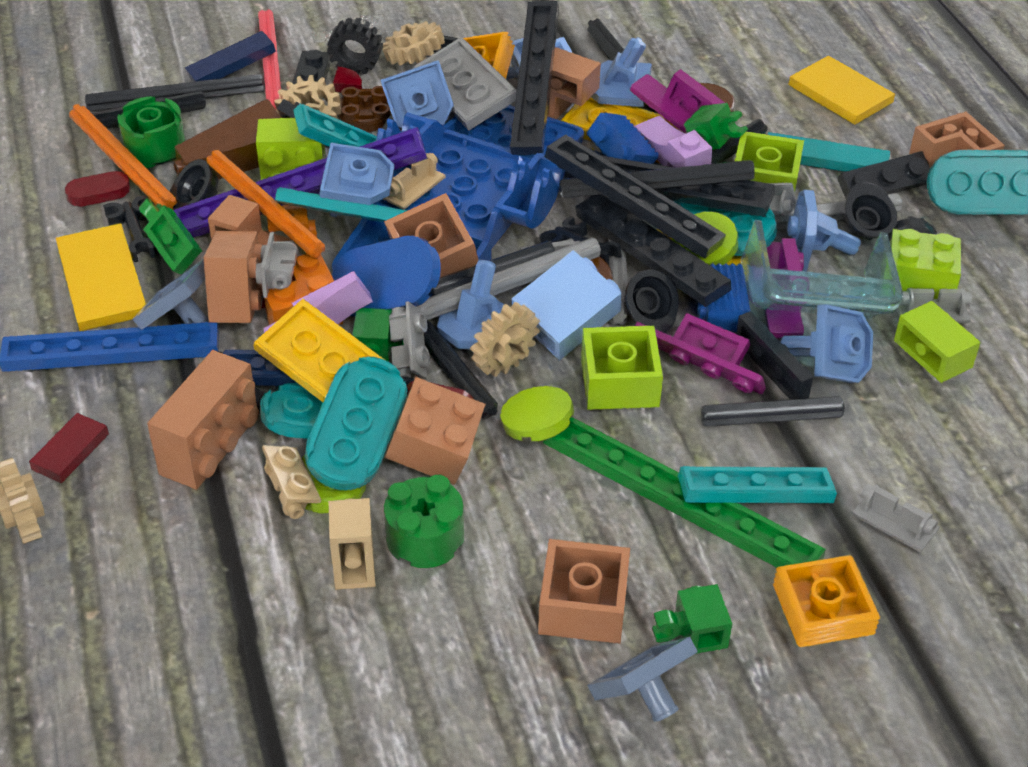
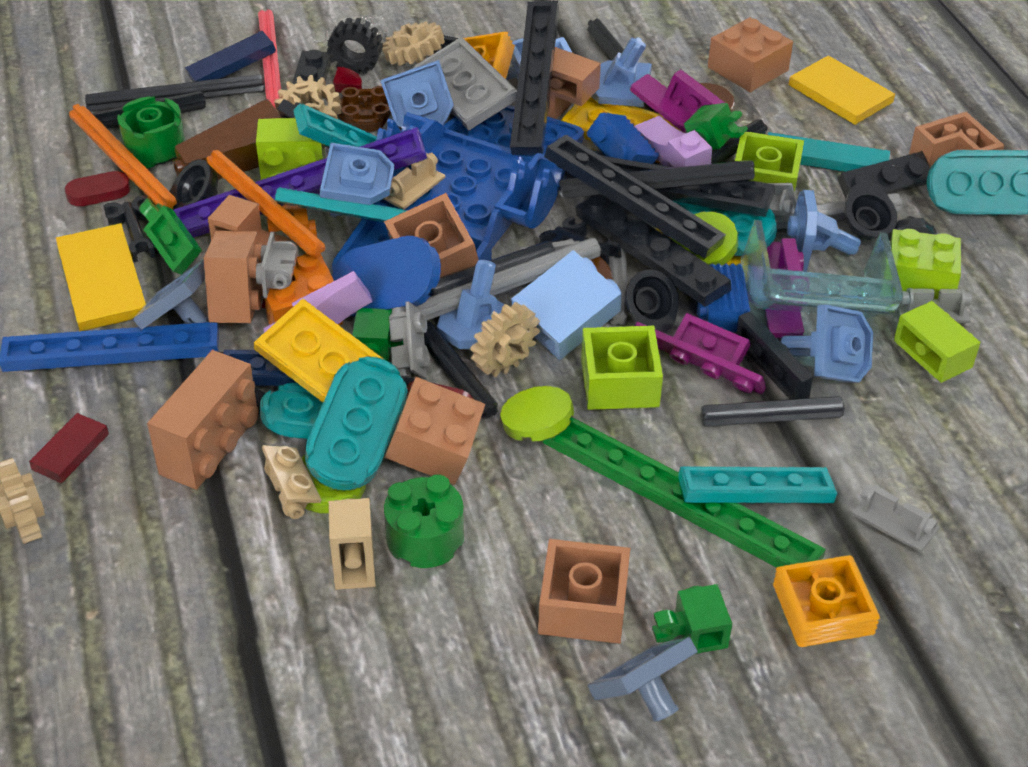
none -> nougat brick [708,17,793,92]

